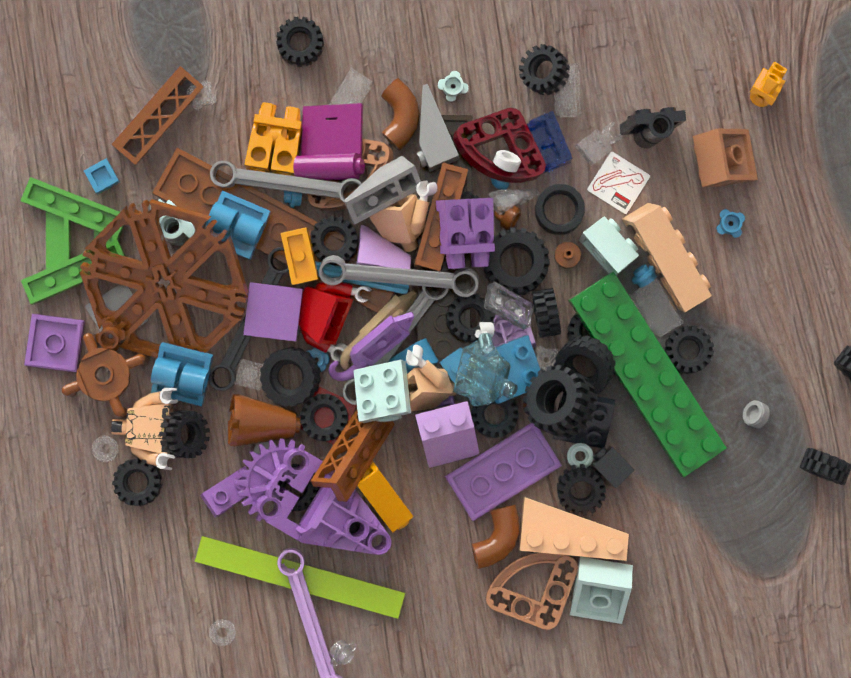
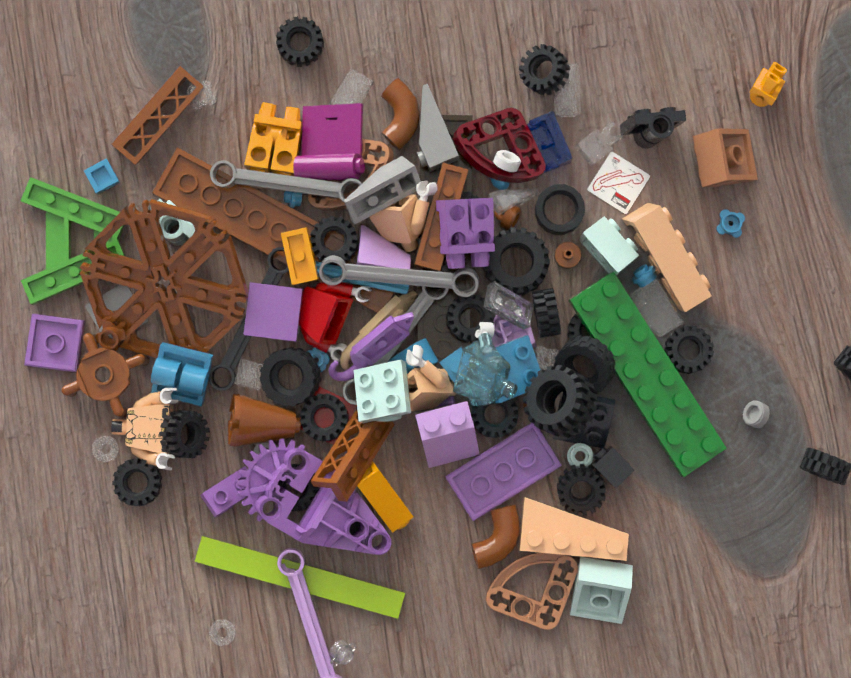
dark azure plate [206,191,271,260] -> none
light aqua plate [438,71,468,102] -> none

